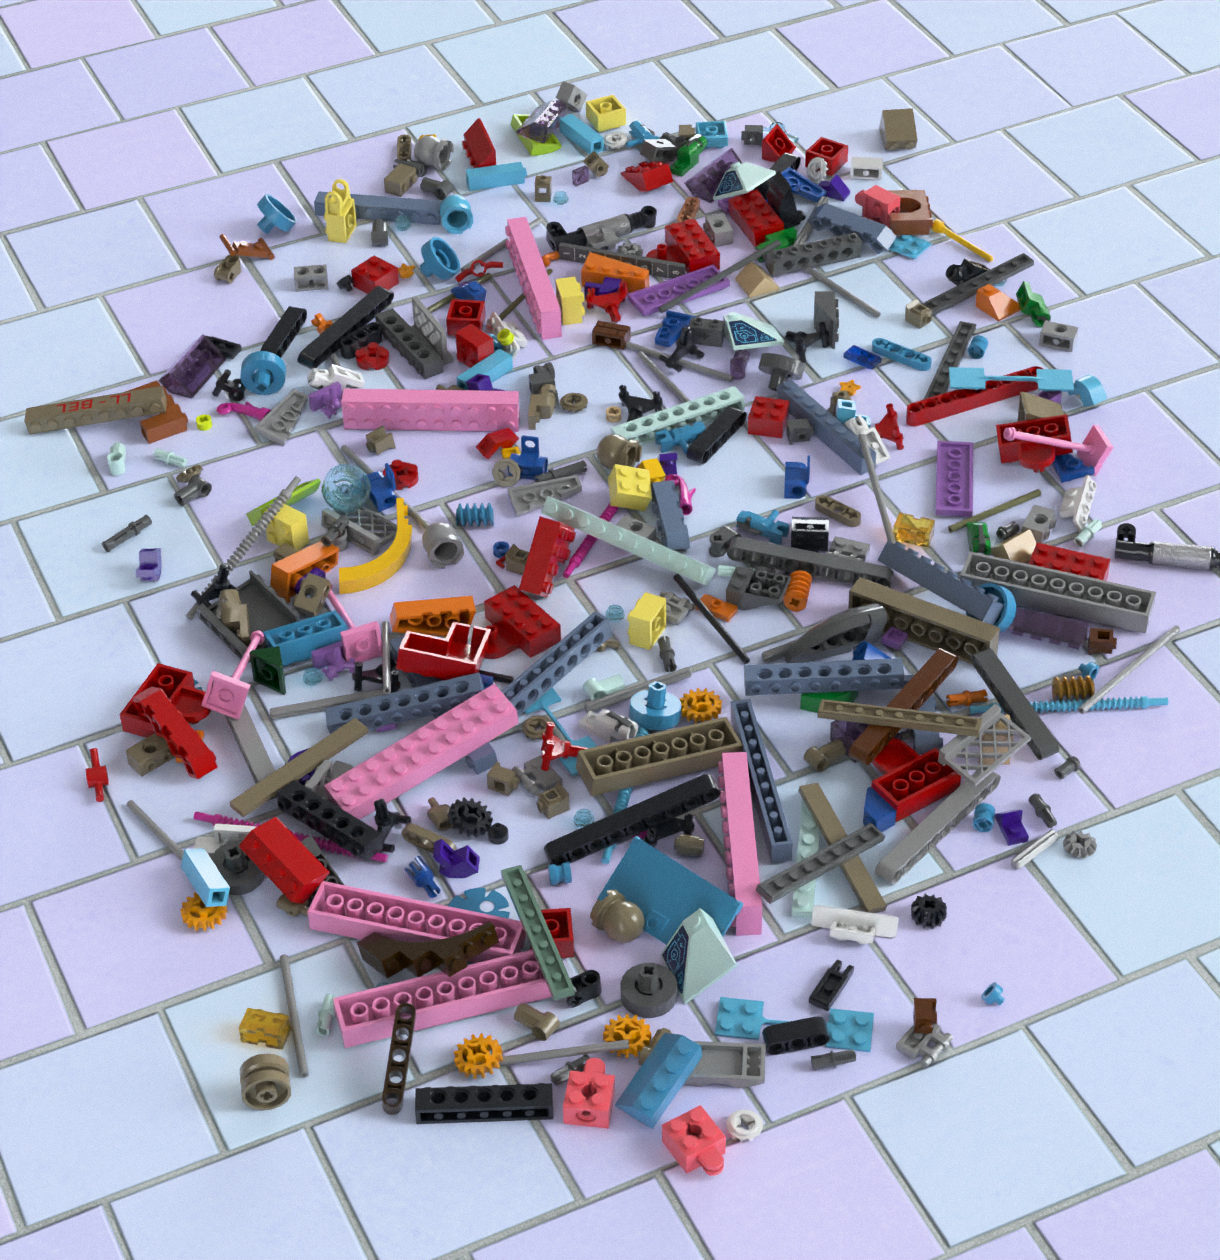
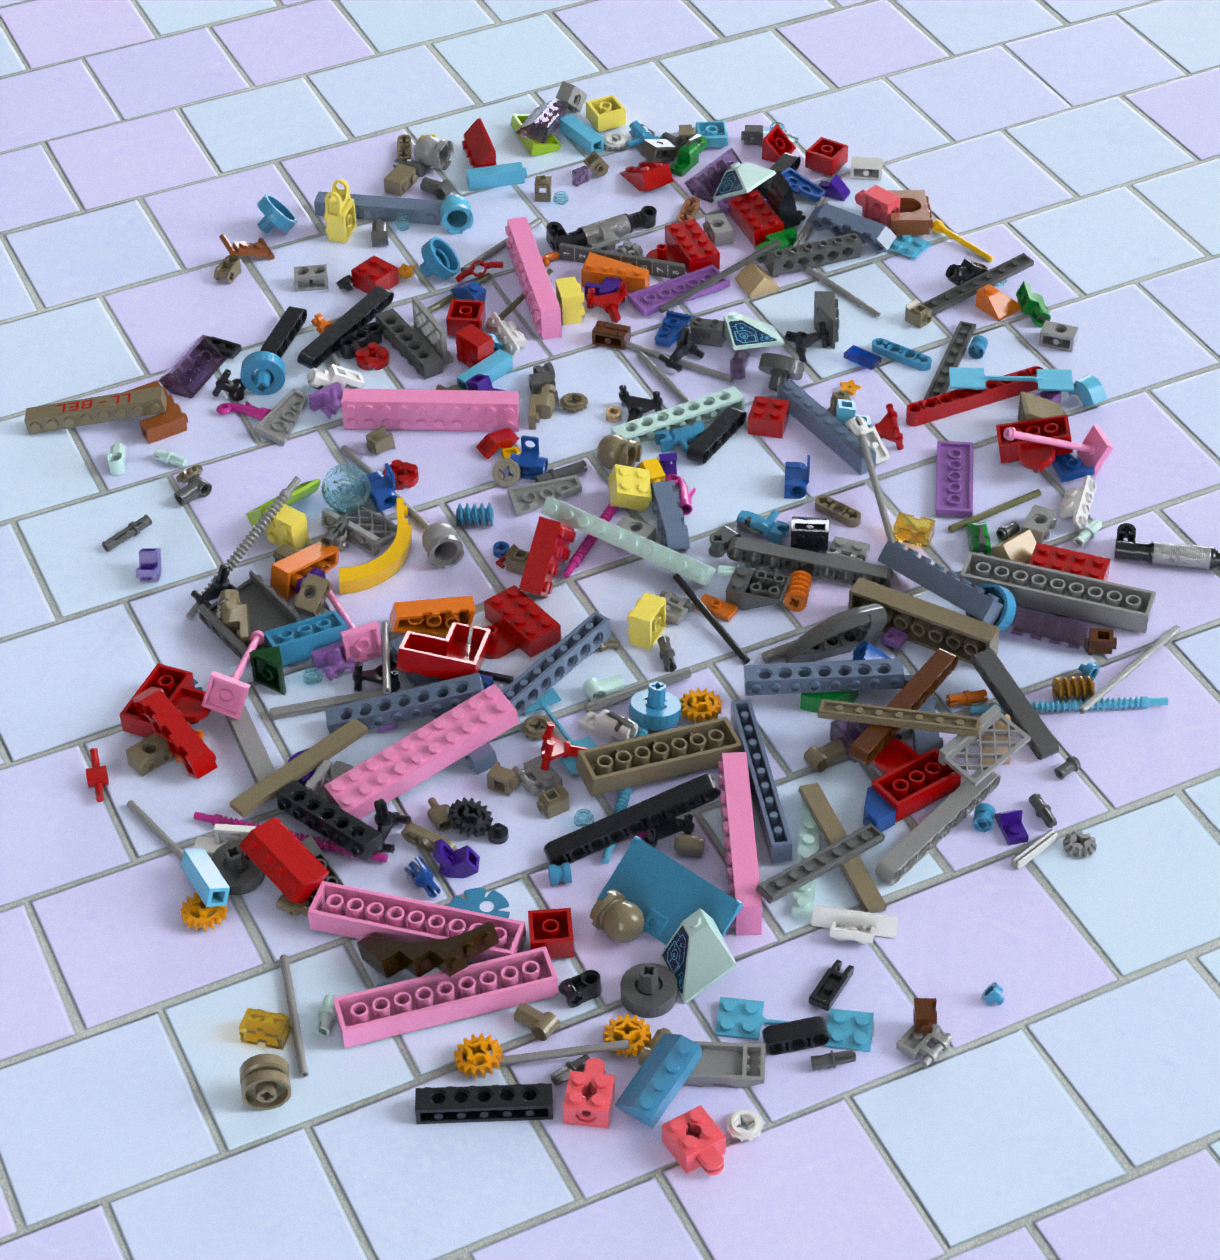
neon yellow bush [196,414,212,431] -> none
dark brown beam [382,1003,416,1115] -> none
neon yellow bush [497,328,514,346] -> none
sand green plate [501,865,575,1001] -> none
clear light blue plate [606,604,625,622] -> none
dark grey brick [786,418,814,445] -> none
white gear [807,157,828,183] -> none
dark tan slope [879,108,918,151] -> none
black gear [911,893,947,929] -> none

